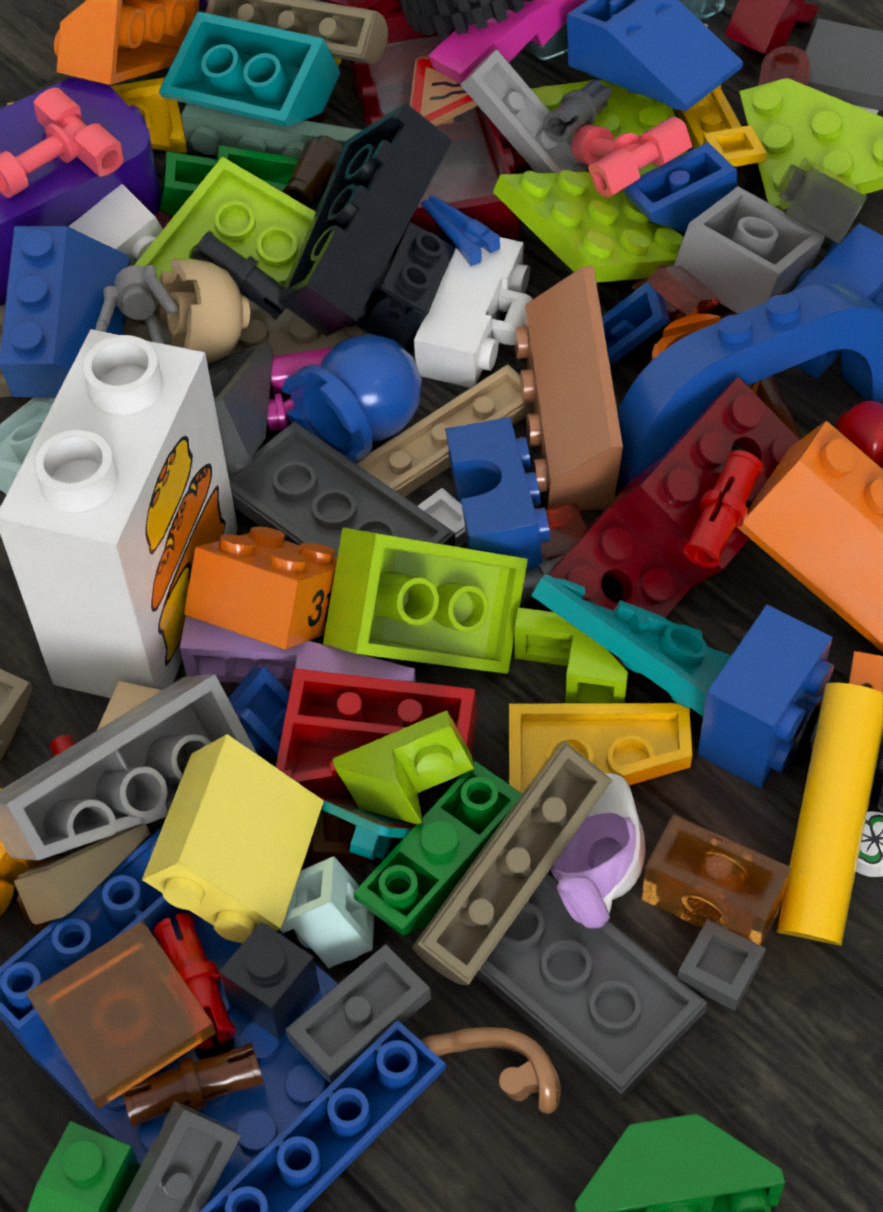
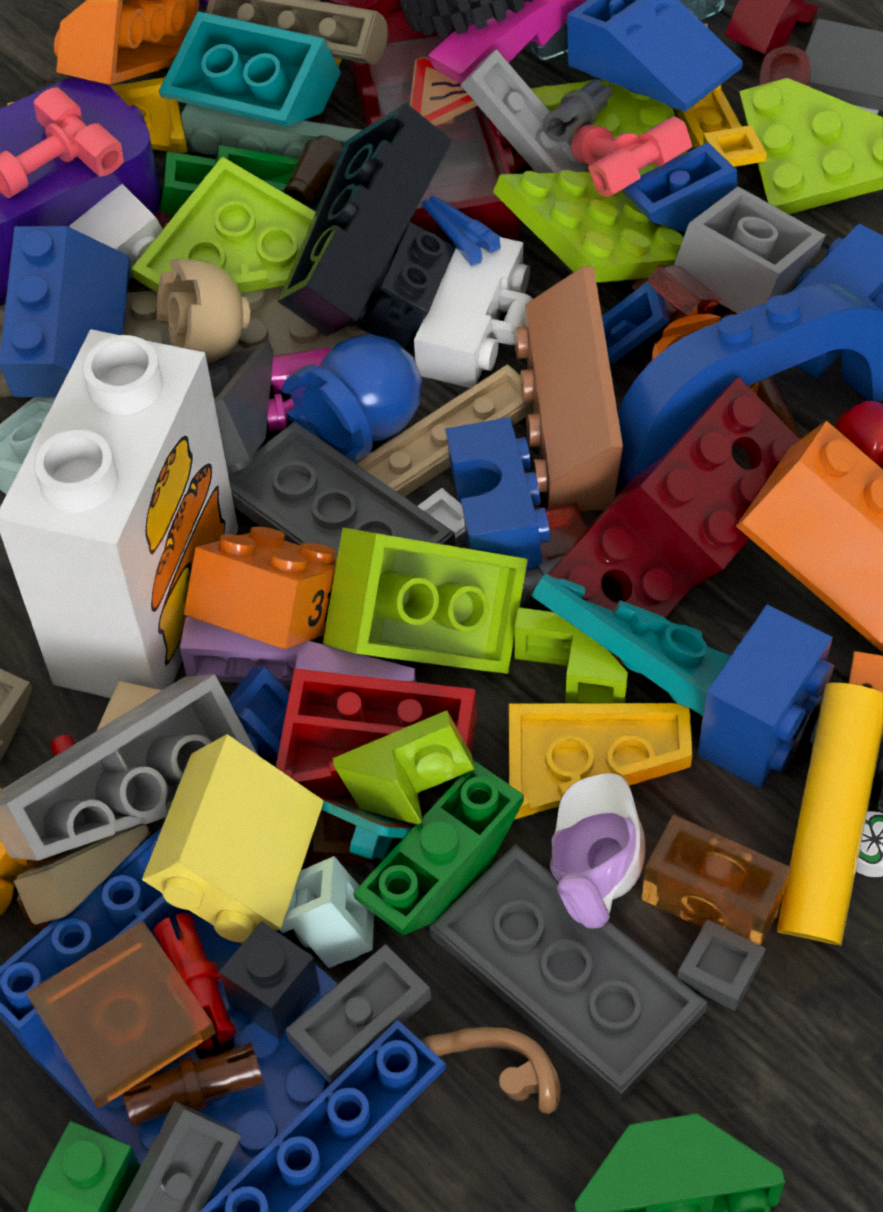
light grey plant [95,265,177,344] -> none
black pin [190,230,286,320] -> none
dark tan brick [412,741,613,985] -> none
red pin [683,450,763,568] -> none
clear smoke brick [776,157,867,244] -> none

